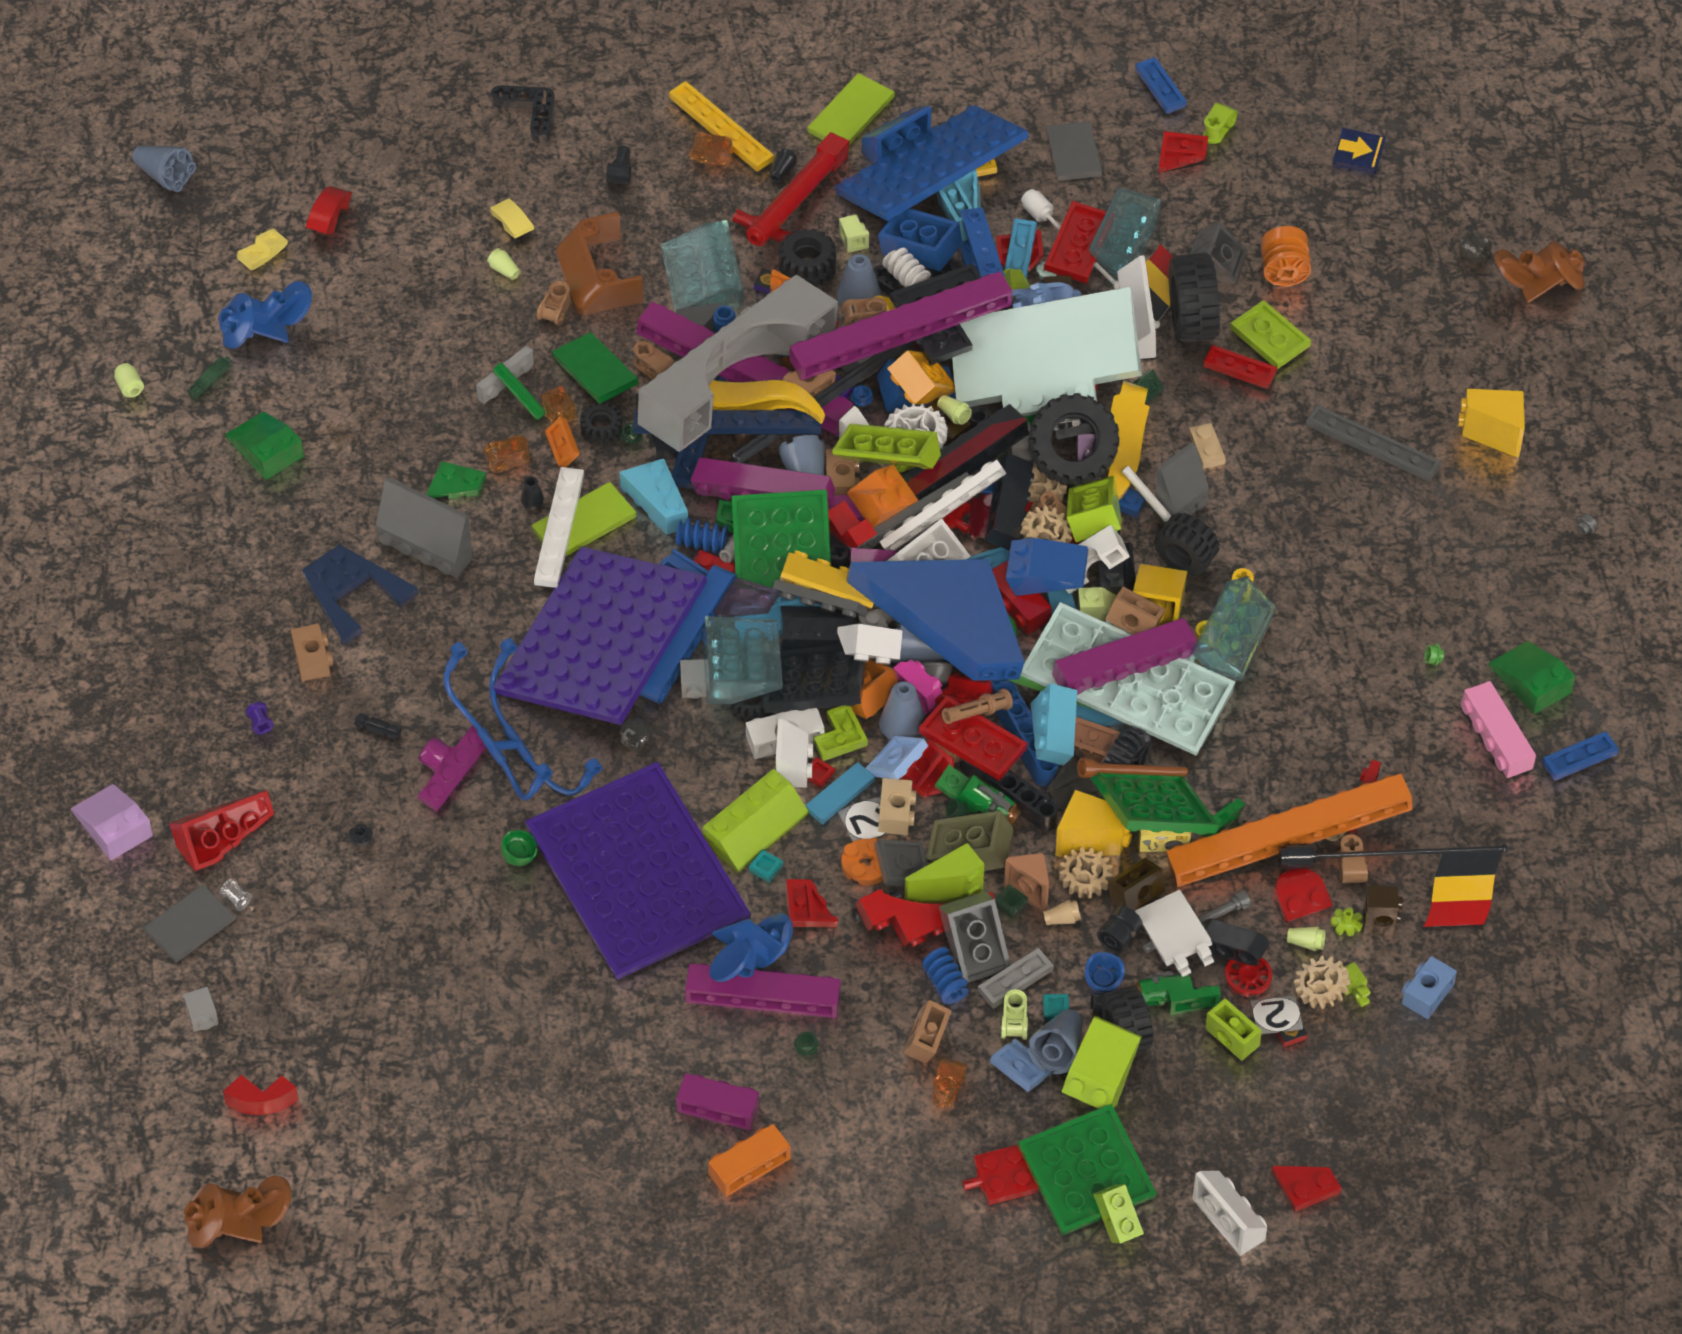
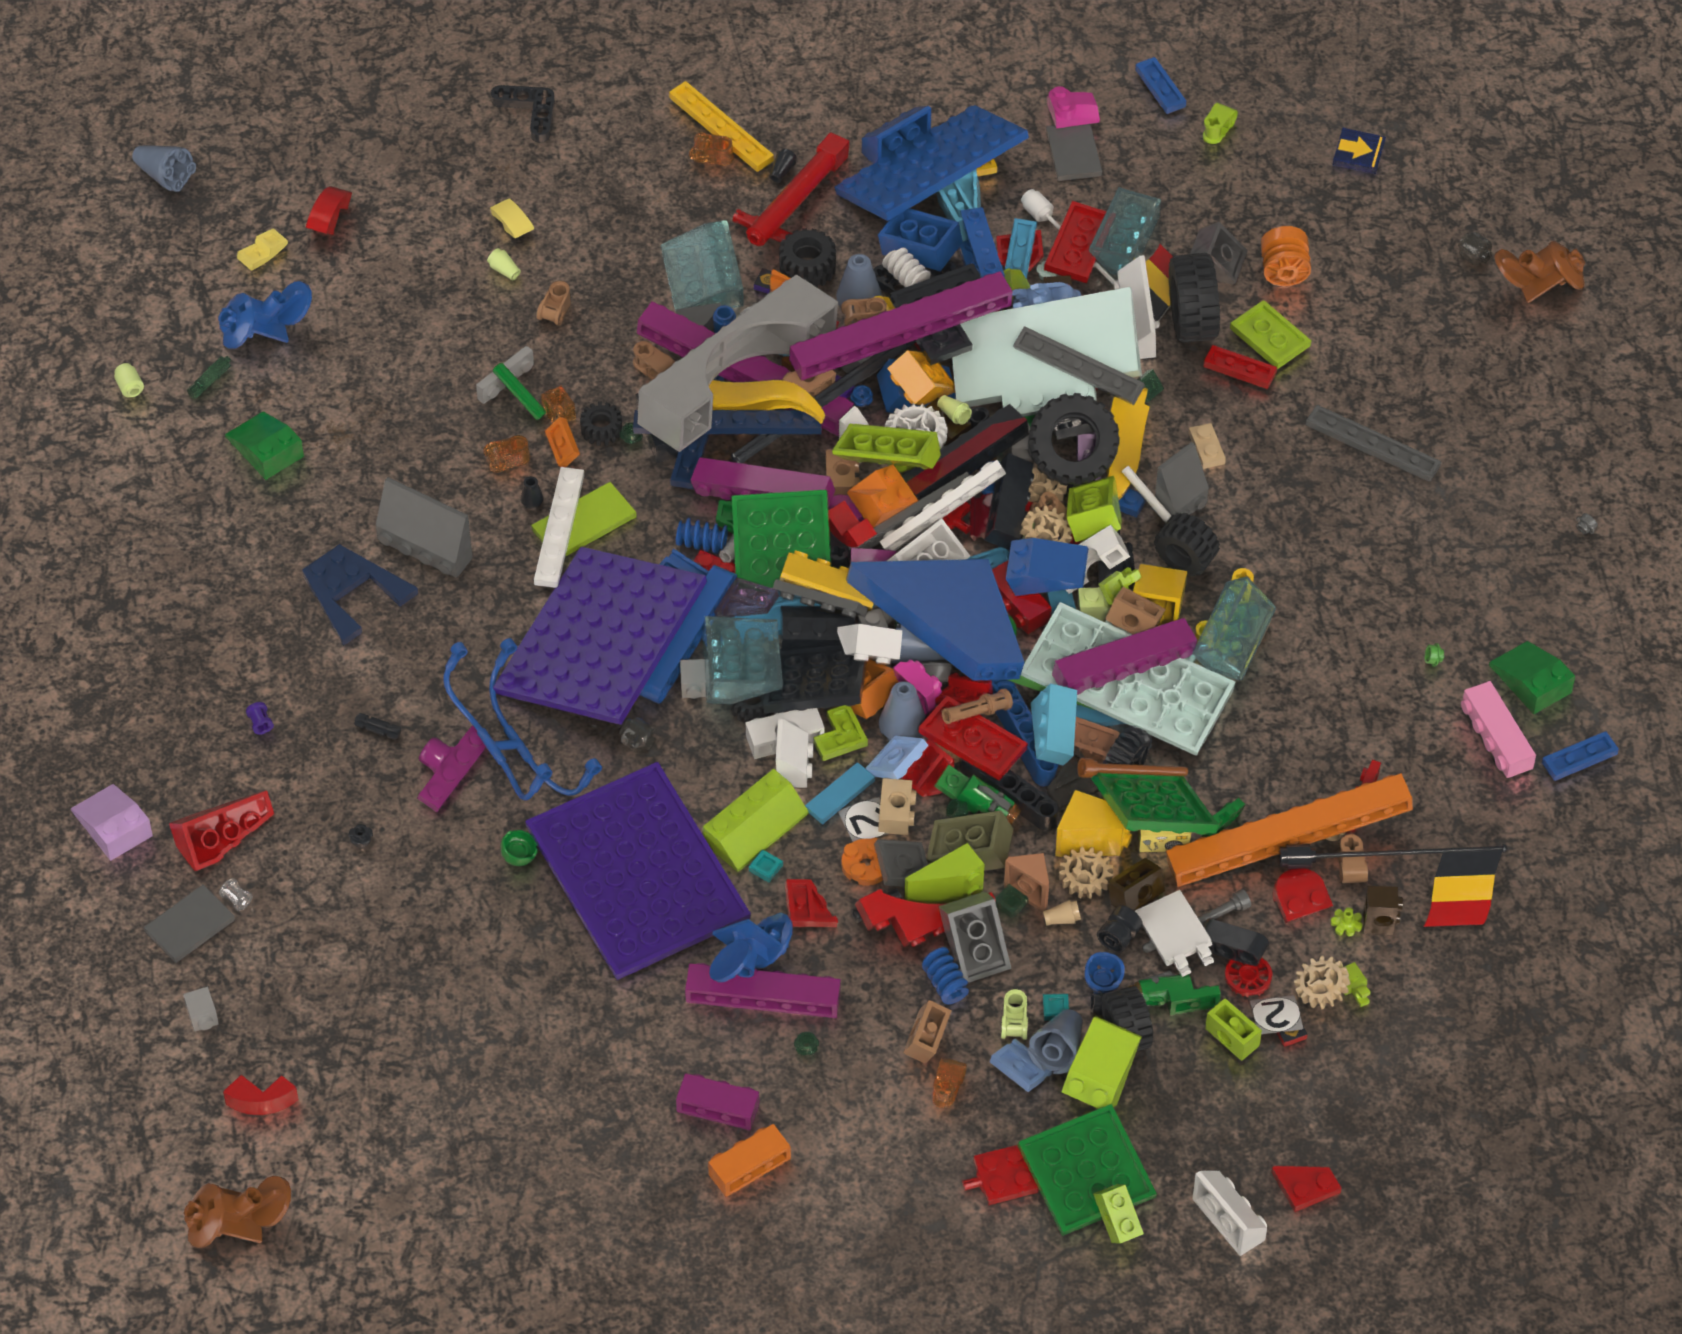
medium nougat brick [291,623,333,681] -> none
green wing [426,461,486,499] -> none
green tile [551,332,639,404] -> none
dark orange windscreen [556,211,644,315] -> none
black pin [606,146,631,185] -> none
medium azure wedge [619,458,688,535] -> none
sand blue cone [779,435,825,476] -> none
lime tile [807,73,895,145] -> none
red tile [807,757,836,788] -> none
yellowish green brick [839,214,869,253] -> none
light grey plate [978,948,1054,1009] -> none
red wing [1158,131,1208,173] -> none
yellowish green cone [1287,926,1325,951] -> none
medium blue brick [1401,956,1457,1019] -> none
yellow slope [1458,389,1525,457] -> none
none -> dark grey tile [1013,326,1145,405]
none -> dark pink slope [1047,86,1100,129]
none -> lime plate [1099,567,1142,605]

